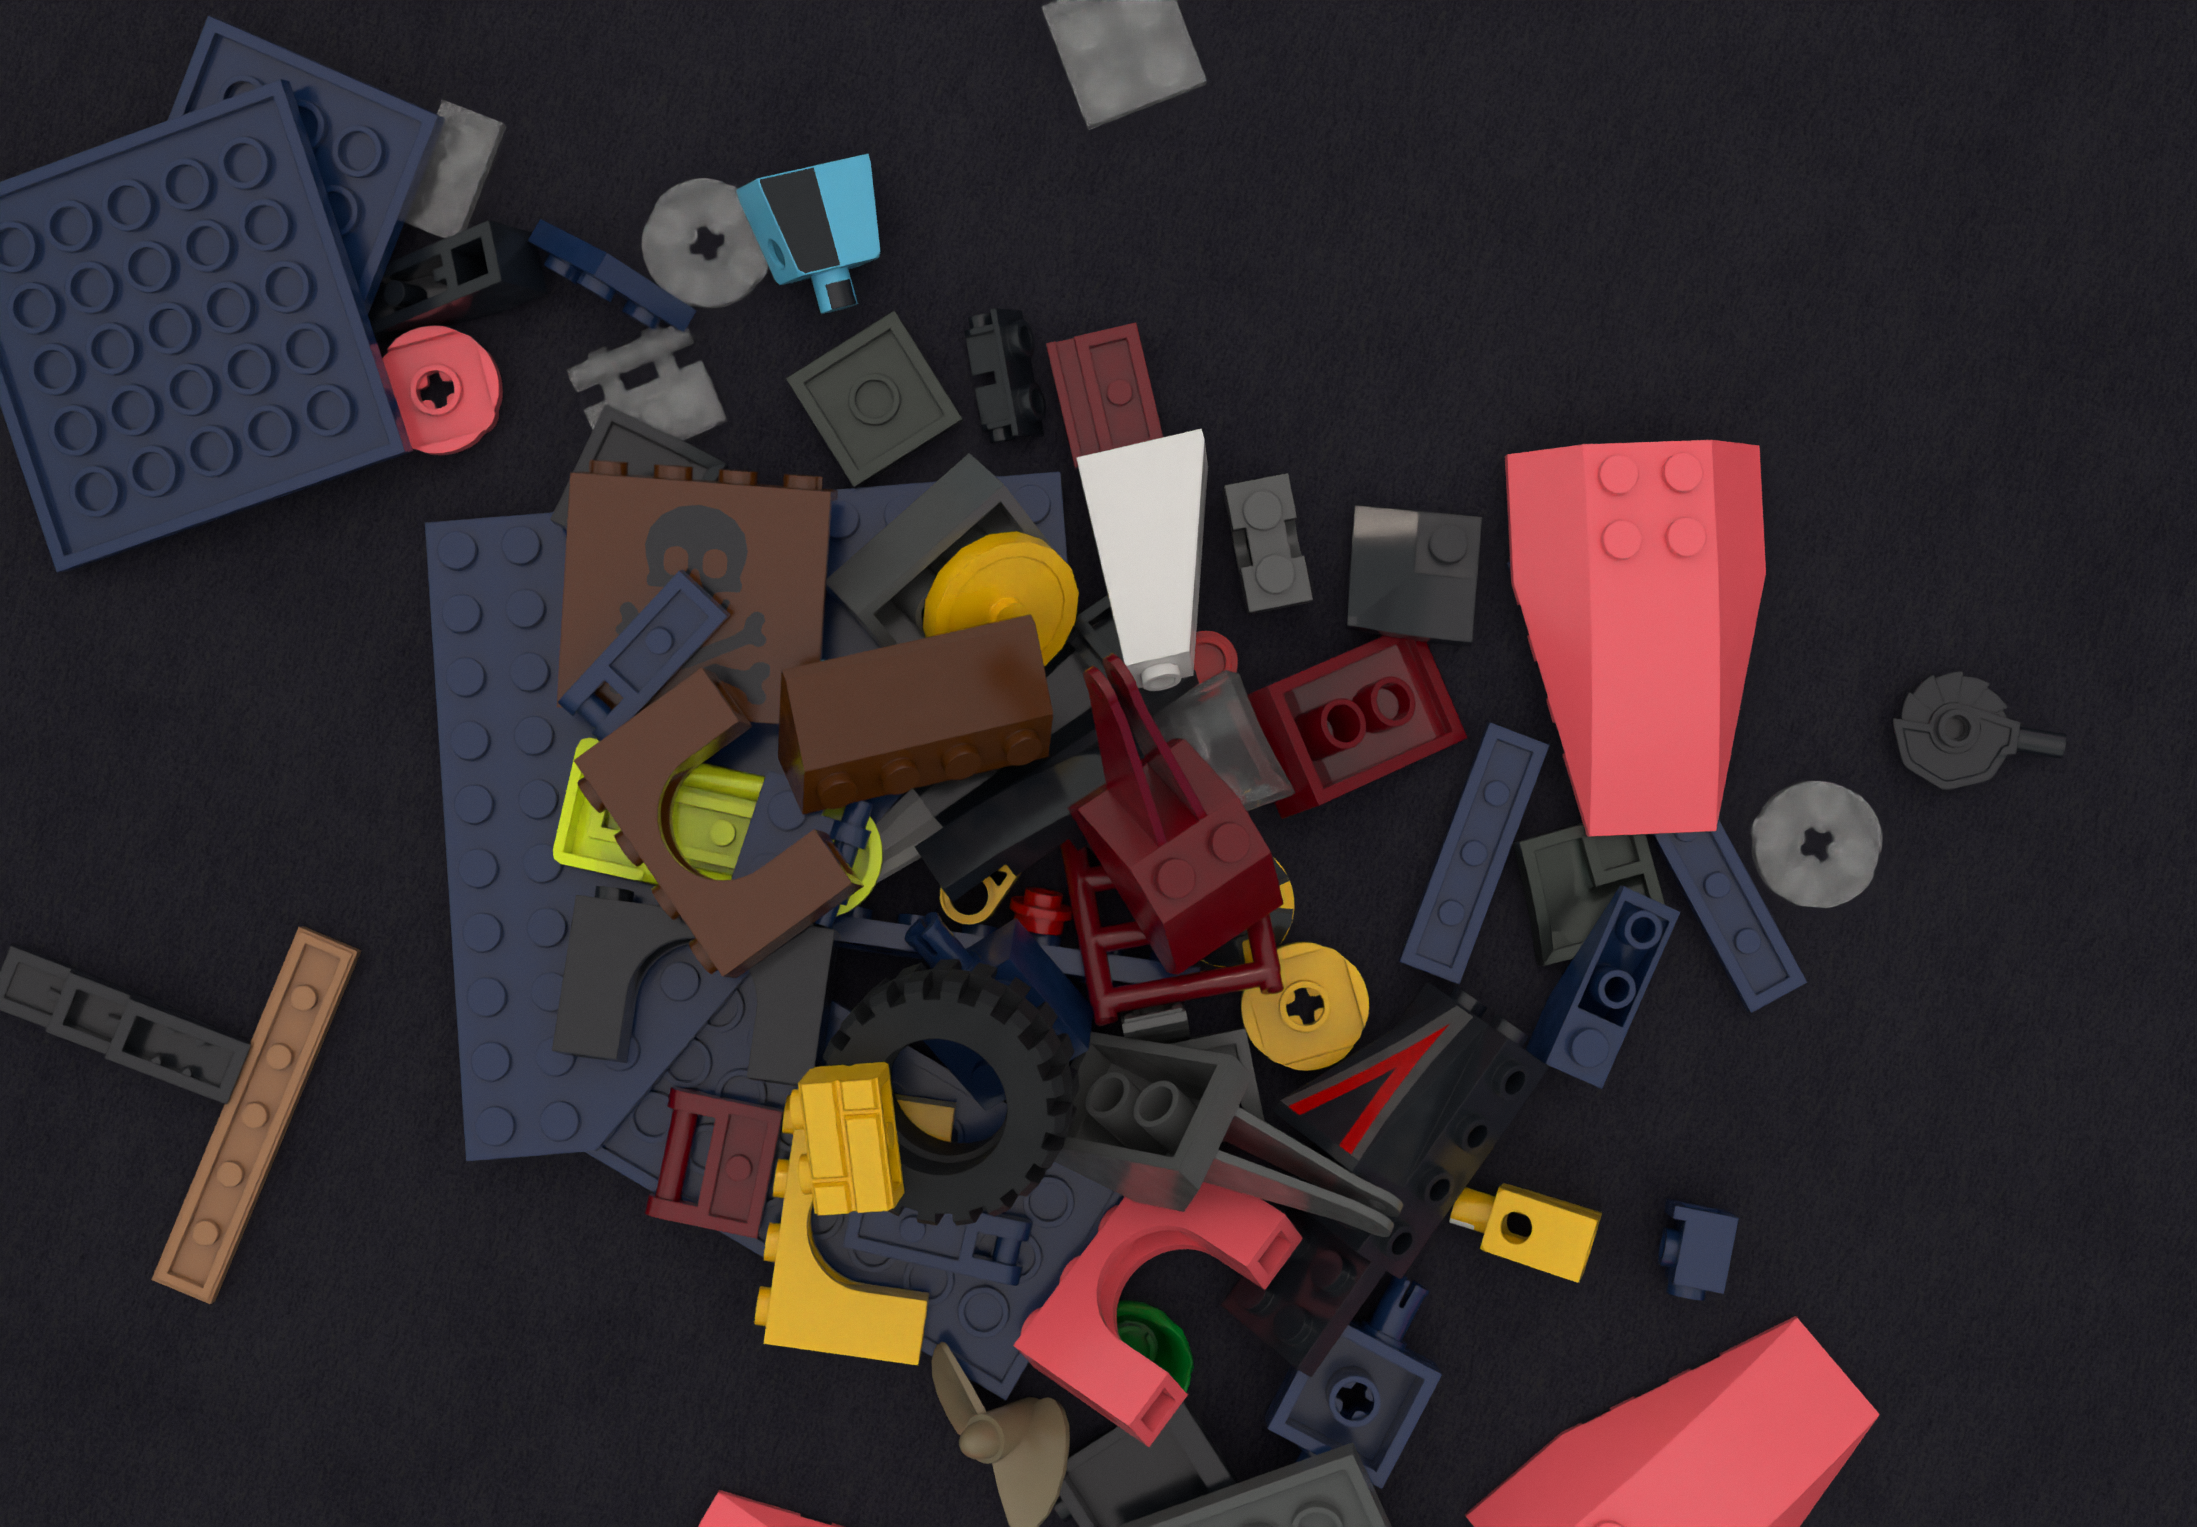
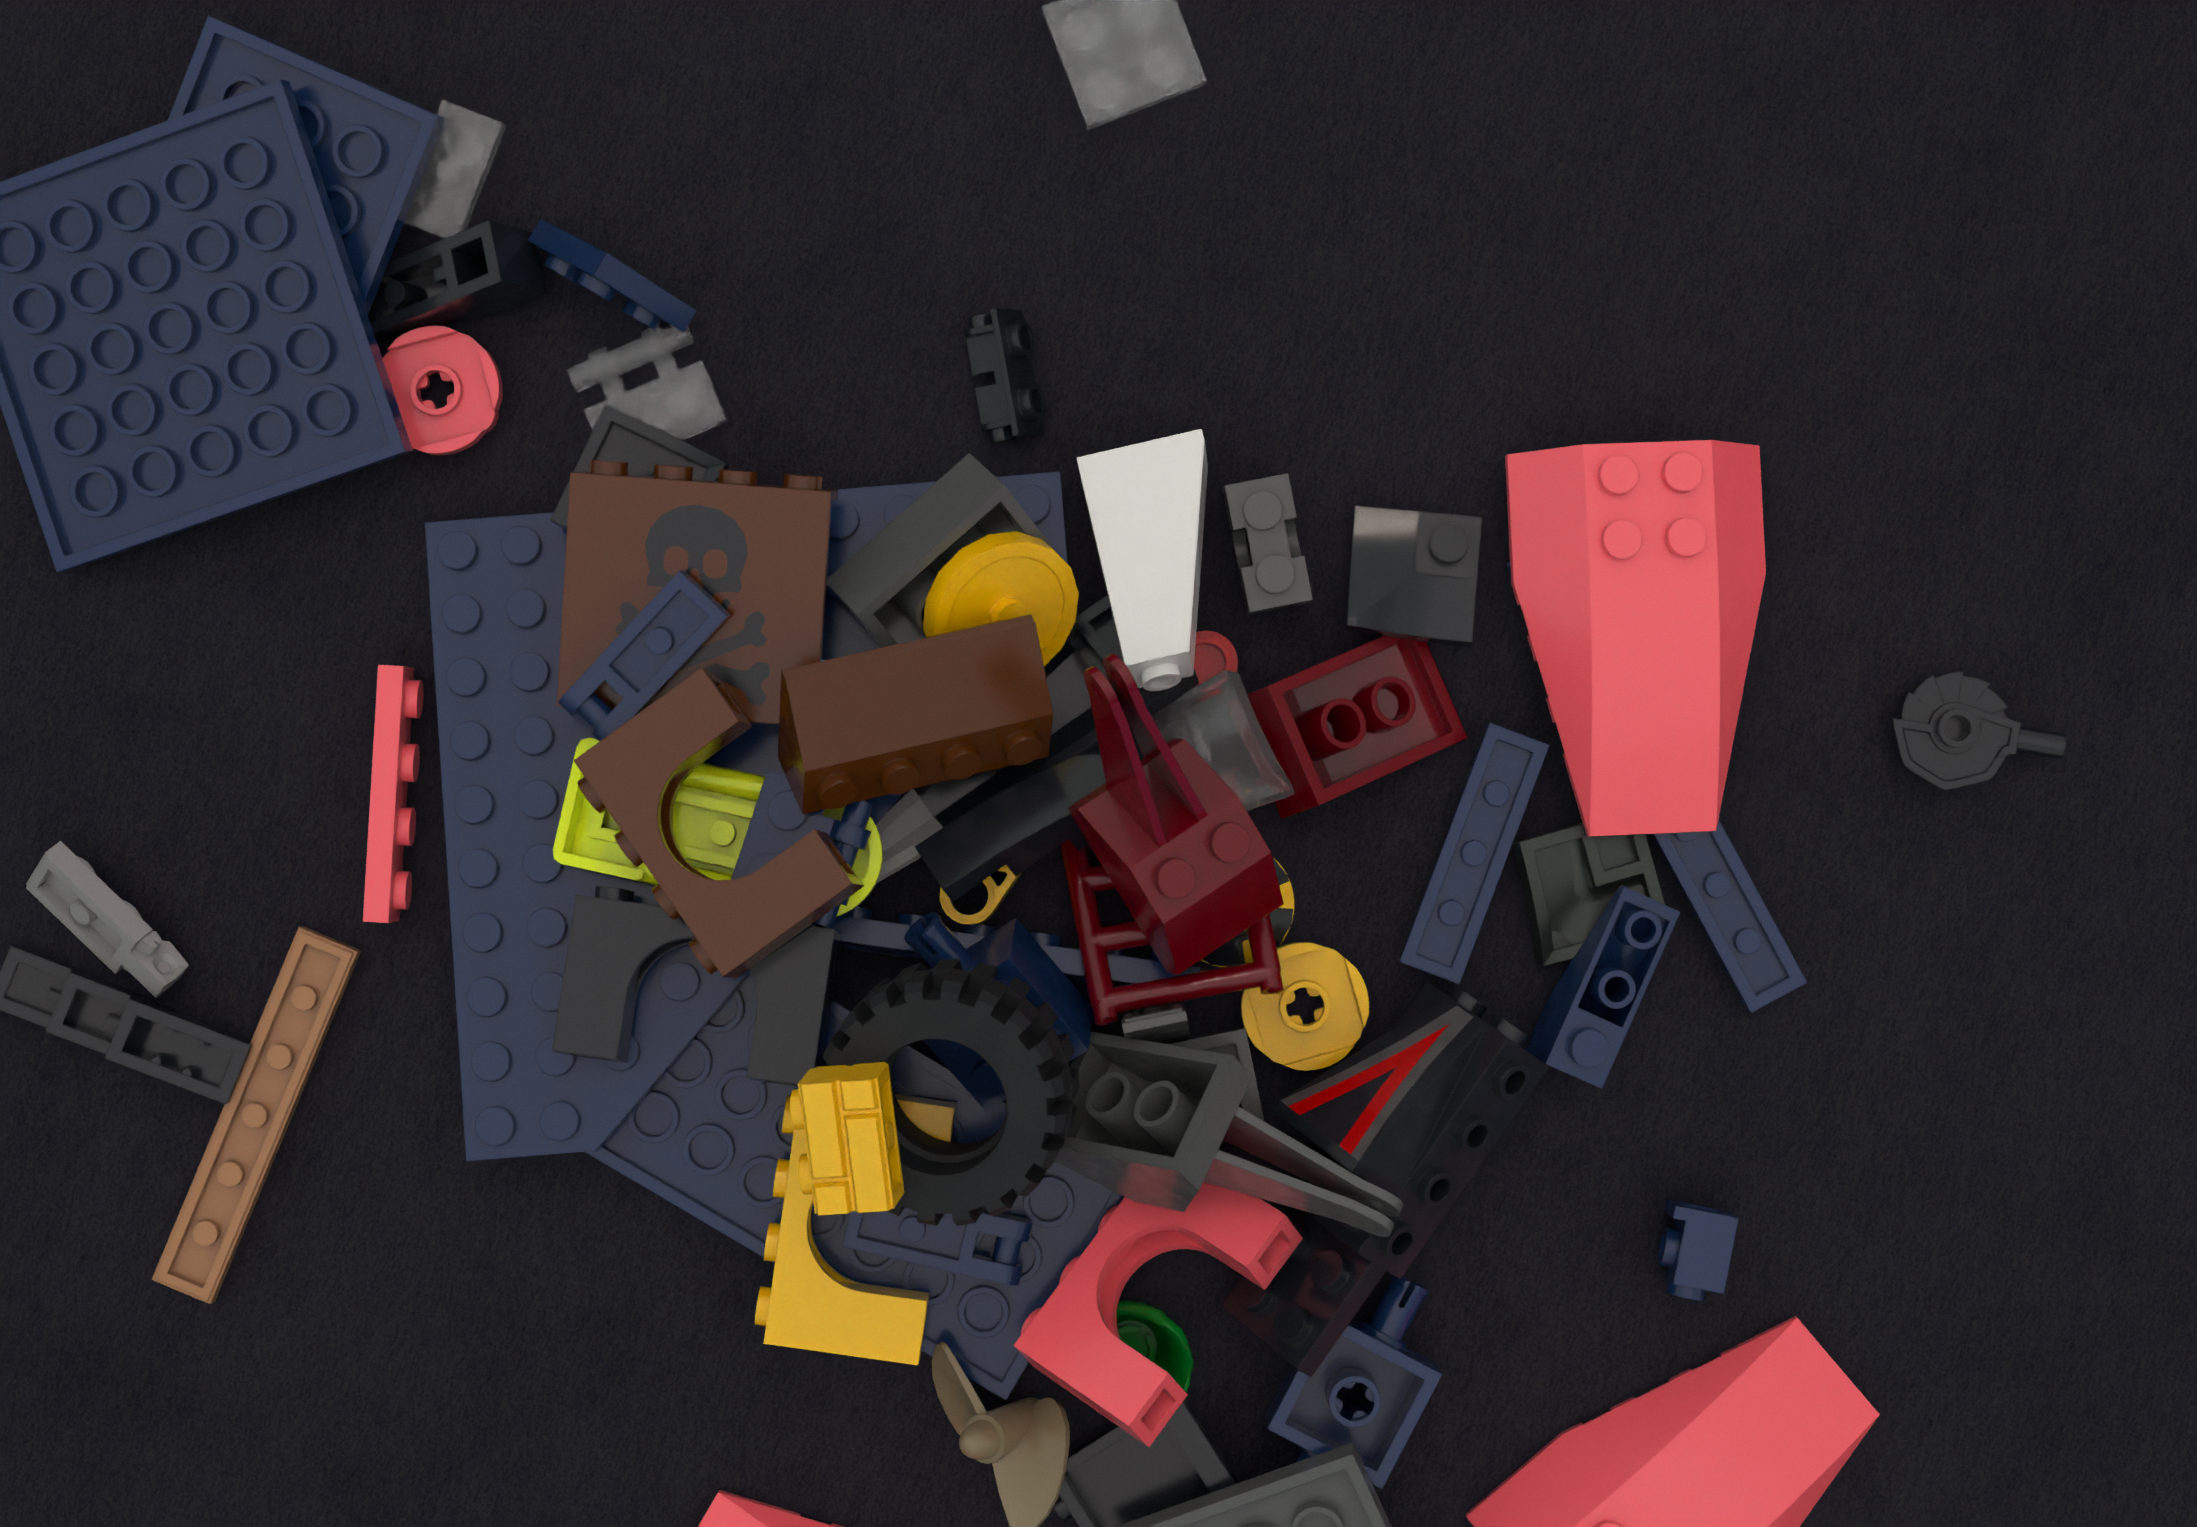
clear plate [642,178,769,309] -> none
dark red plate [645,1087,784,1239] -> none
medium azure torso [736,154,880,314] -> none
pearl dark grey plate [786,311,963,488] -> none
red plate [1009,887,1073,935] -> none
dark red plate [1046,322,1163,470] -> none
yellow torso [1449,1183,1602,1283] -> none
clear plate [1751,781,1883,908] -> none
none -> light grey hinge [26,841,189,998]
none -> coral plate [363,665,424,923]

